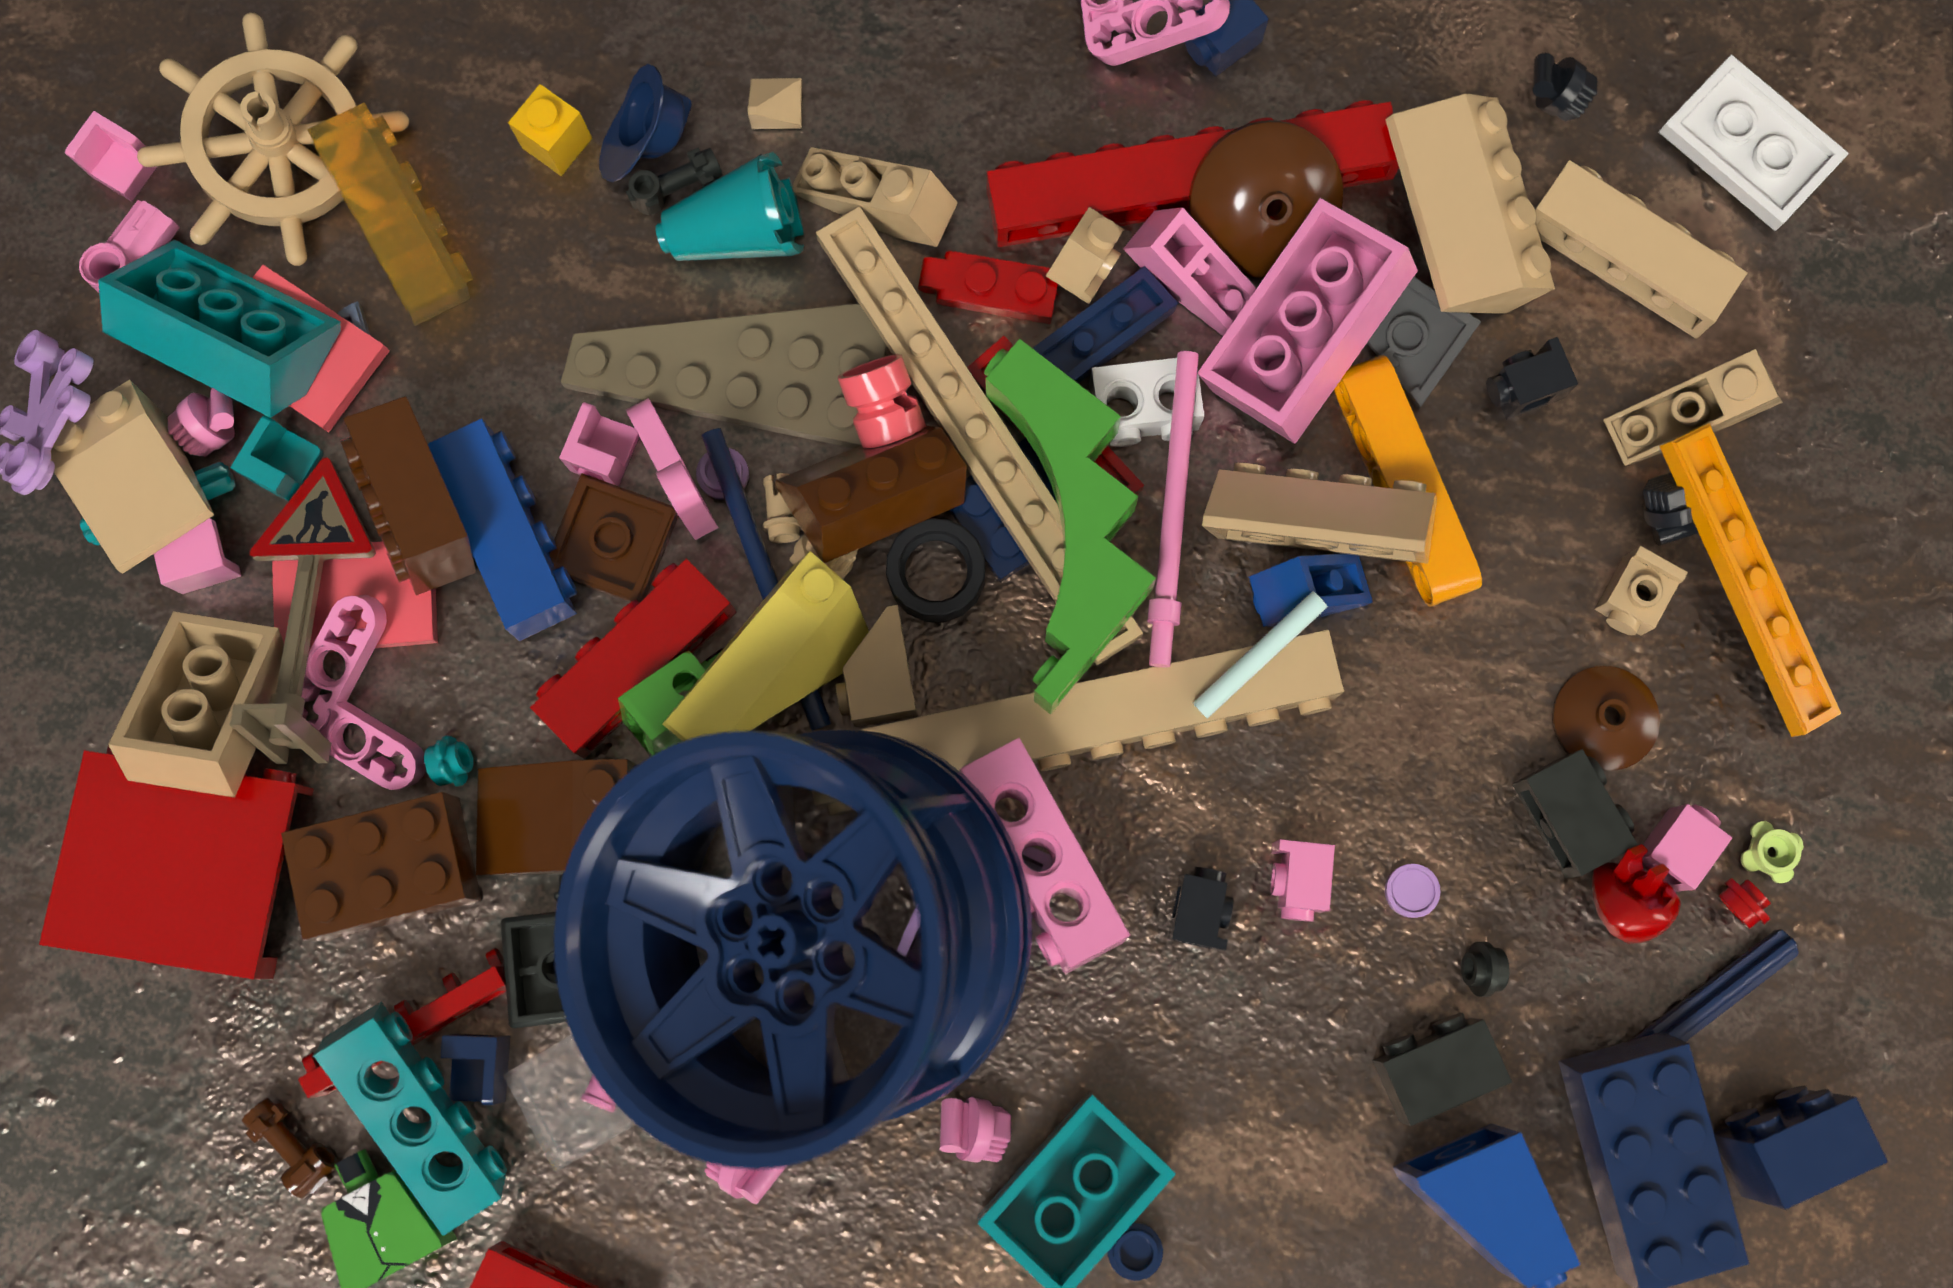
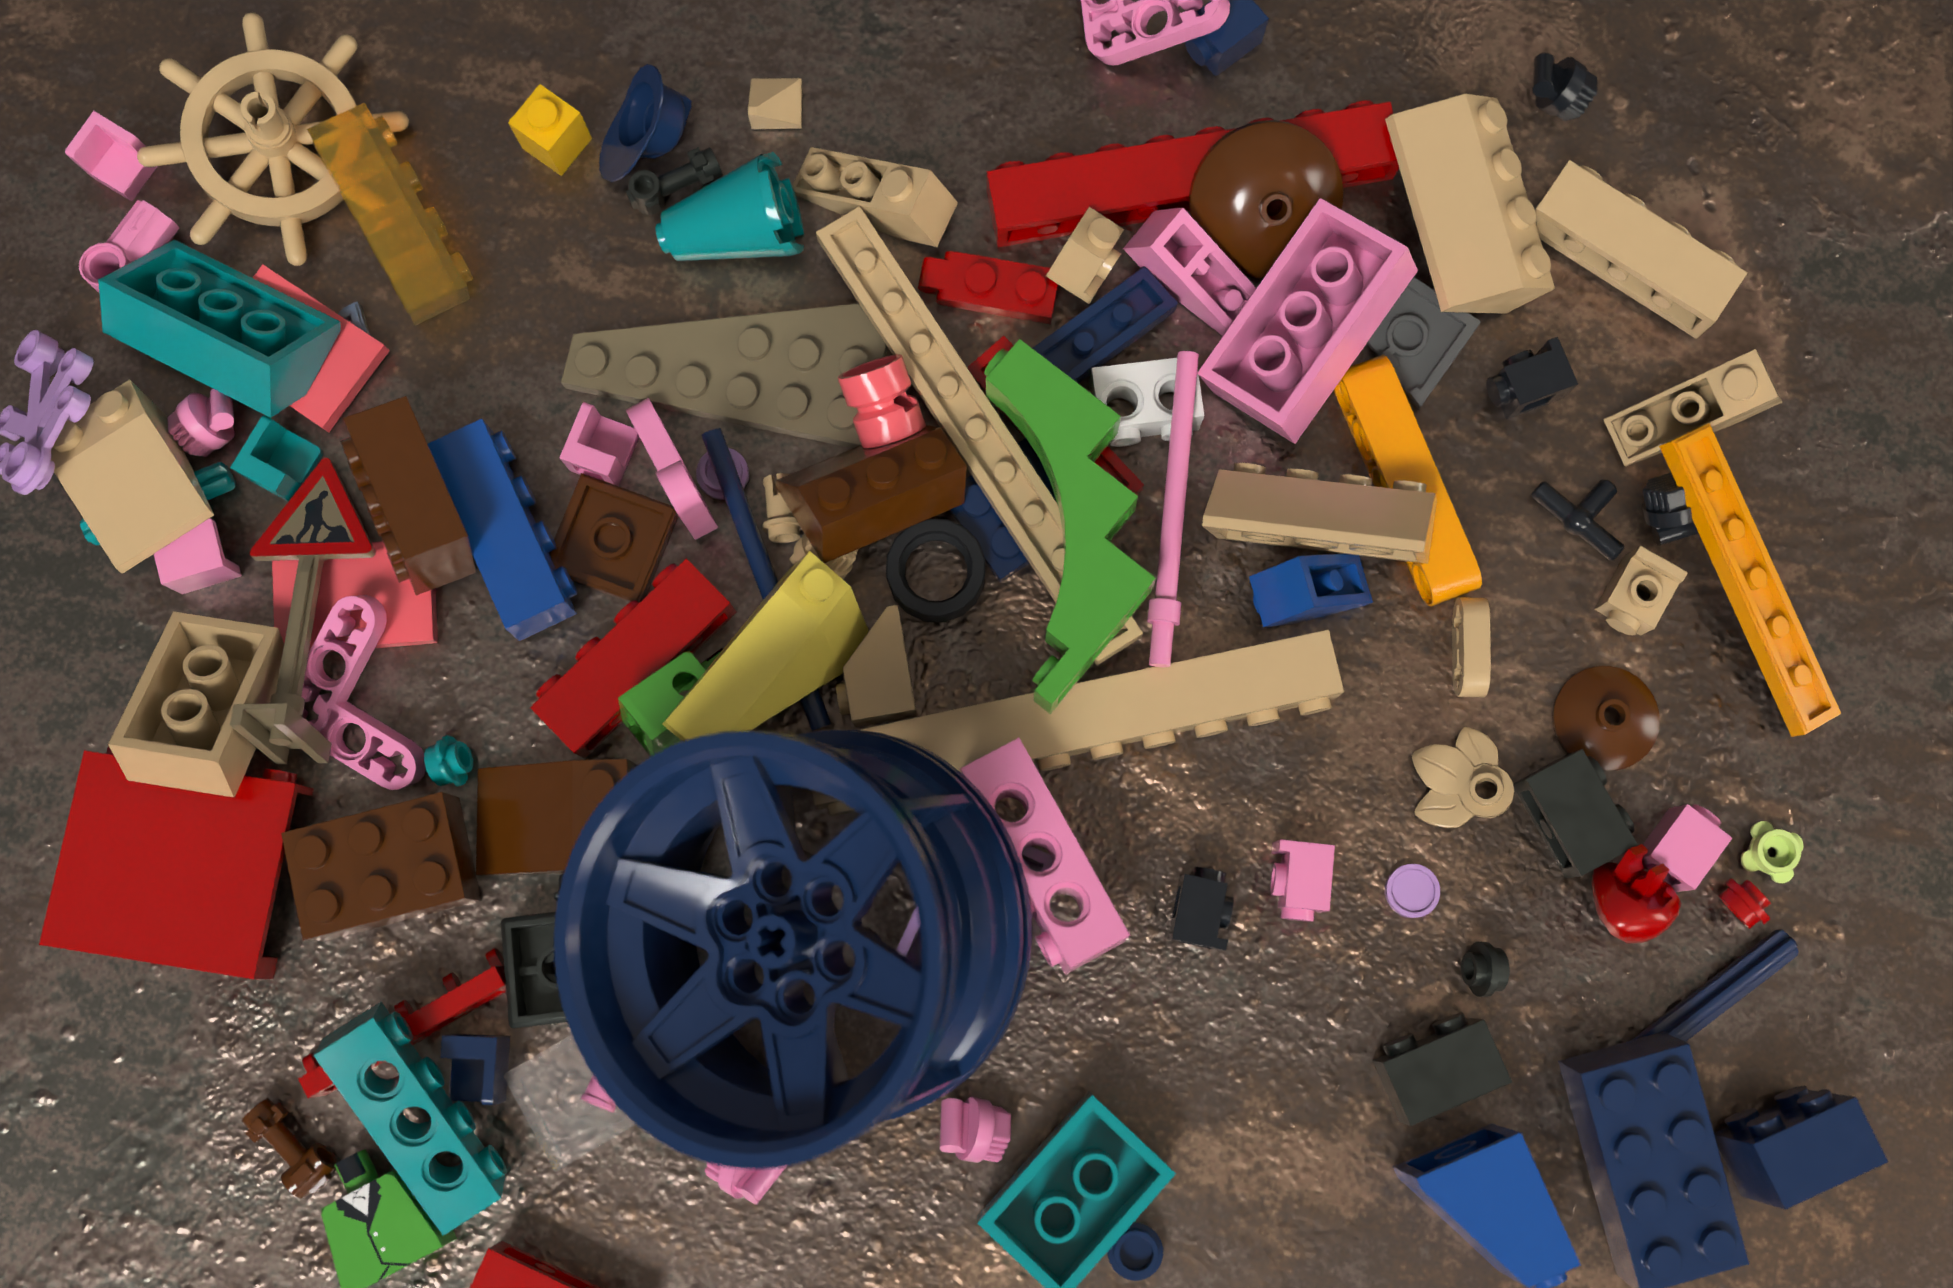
light aqua bar [1193,591,1328,719] -> none
white plate [1659,54,1849,231] -> none
none -> tan plate [1412,727,1514,828]
none -> tan beam [1452,597,1491,697]
none -> black piece [1531,479,1625,561]

